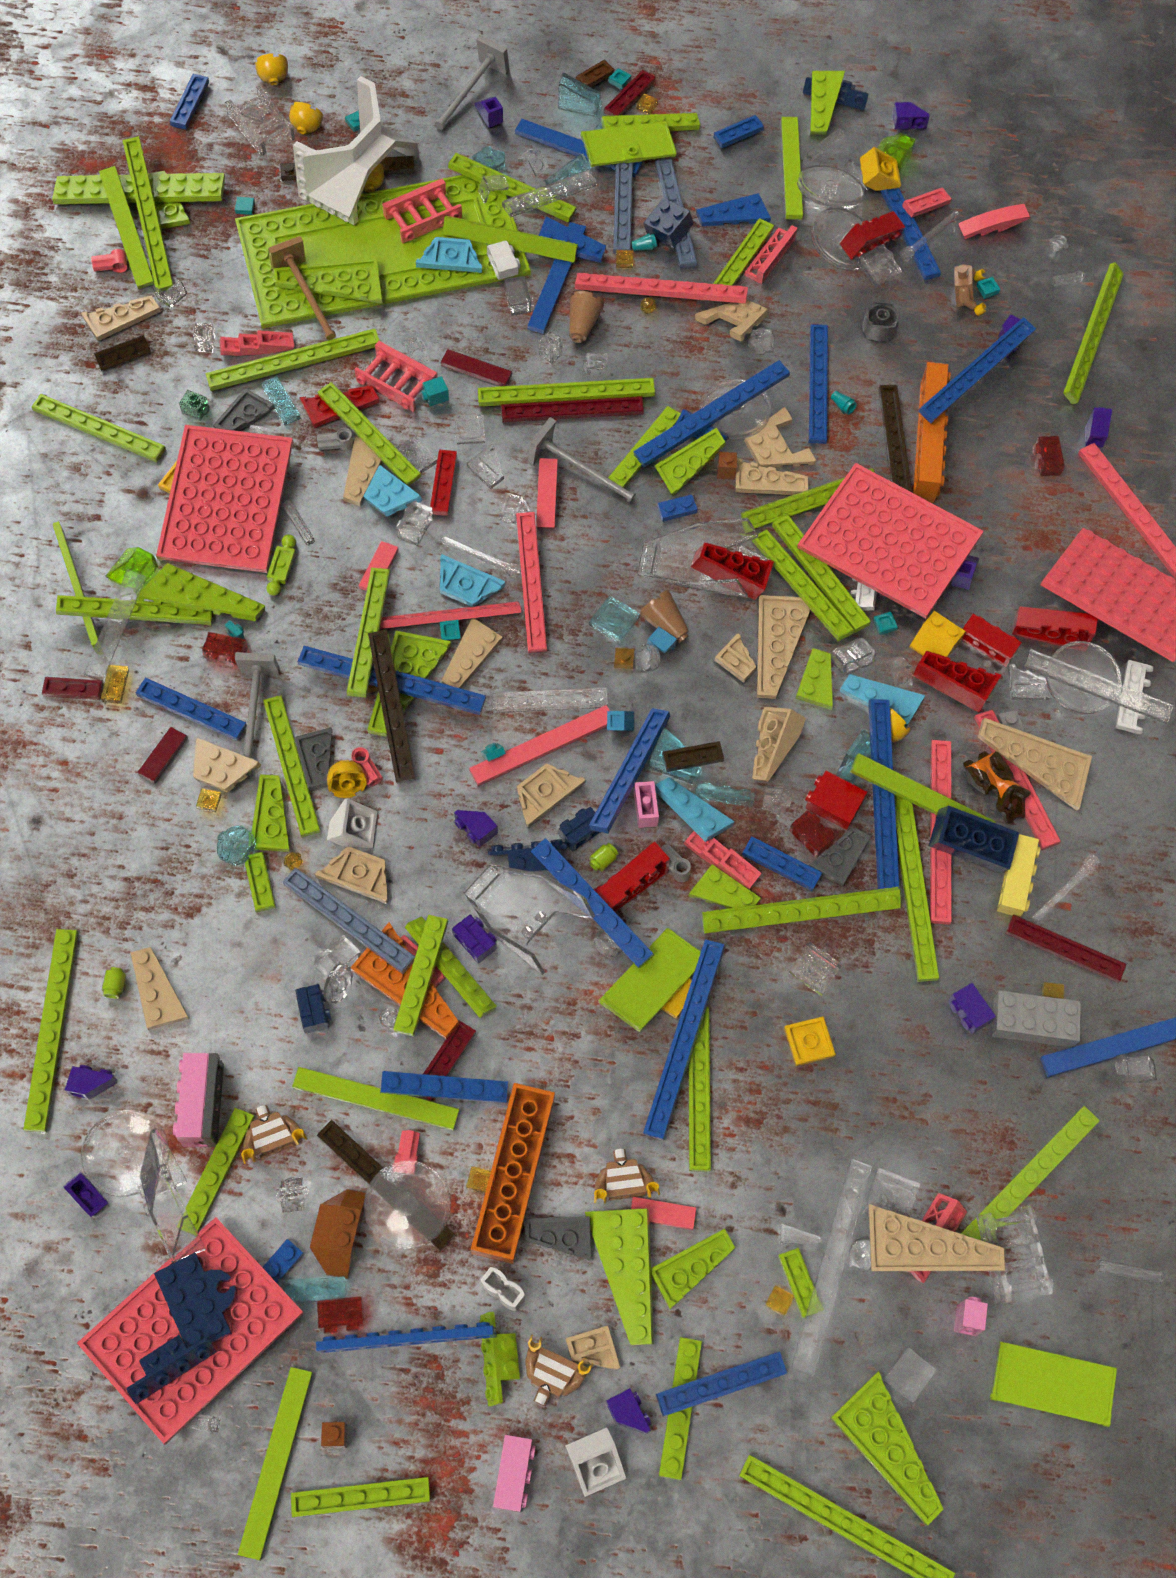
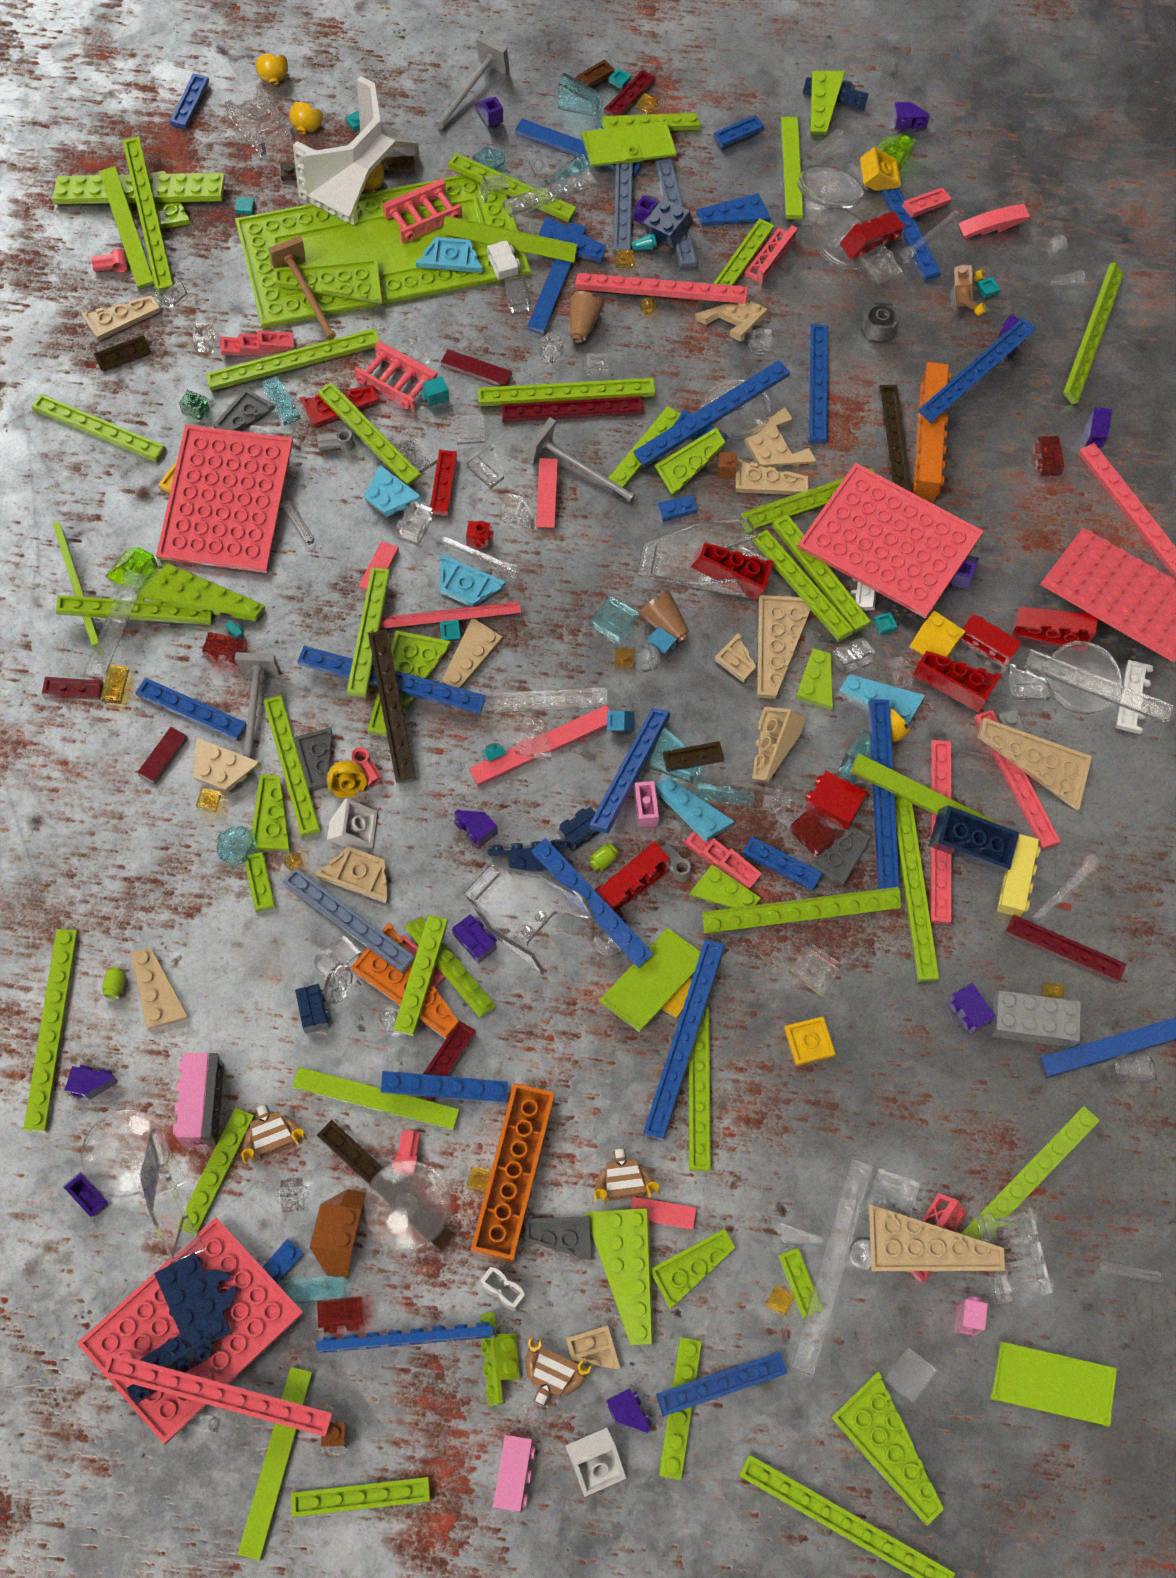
lime plate [266,534,296,596] -> none
tan wing [343,435,383,507] -> none
coral tile [516,512,547,653] -> none
tan wing [517,763,585,827] -> none
teal cone [831,391,857,415] -> none
dark brown hips [963,751,1031,824] -> none
none -> coral plate [102,1352,332,1436]
none -> red brick [466,520,494,548]
none -> clear wing [515,716,552,761]
none -> dark purple slope [634,195,661,225]

